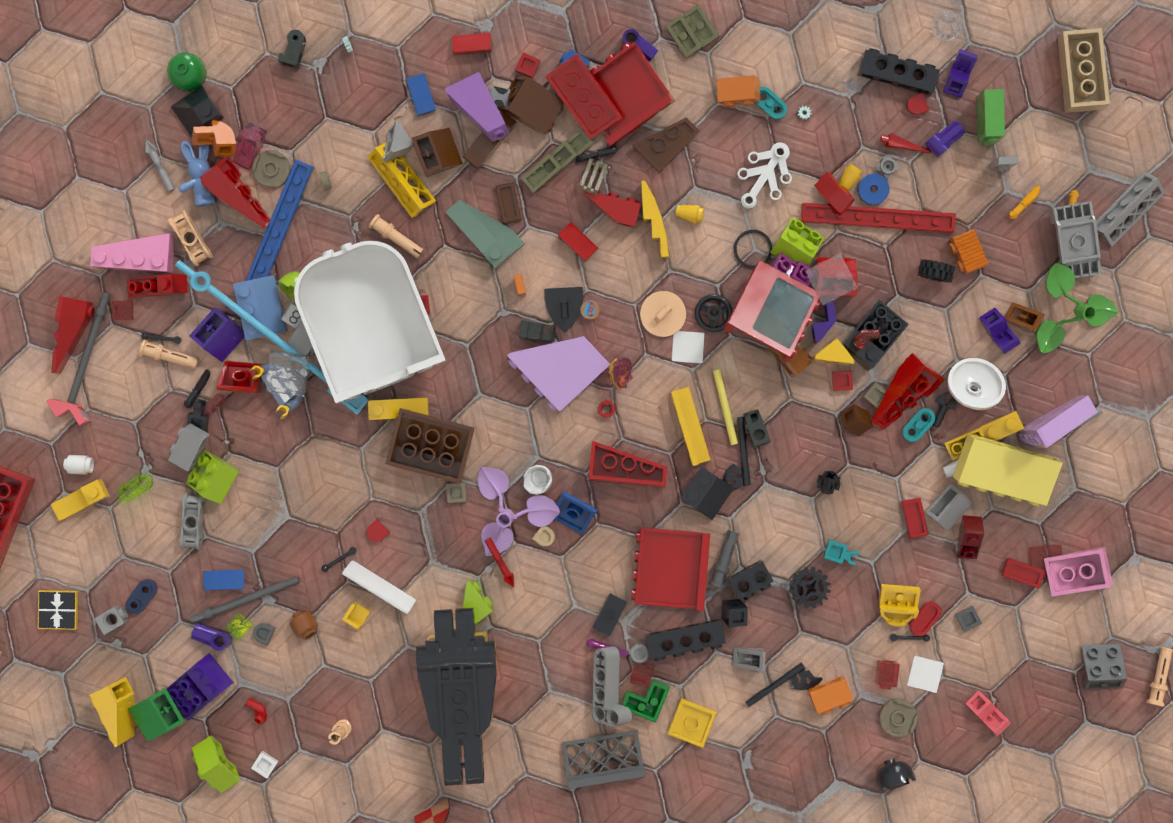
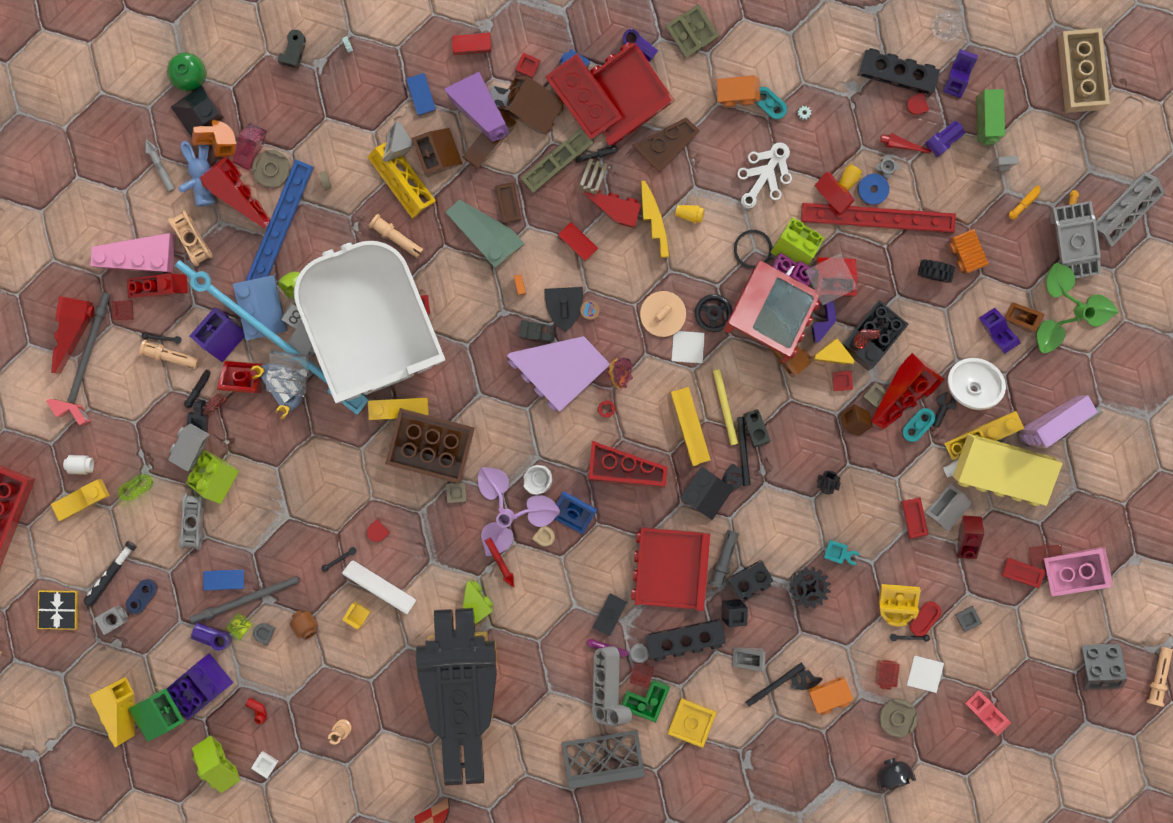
none -> black piece [83,541,137,607]

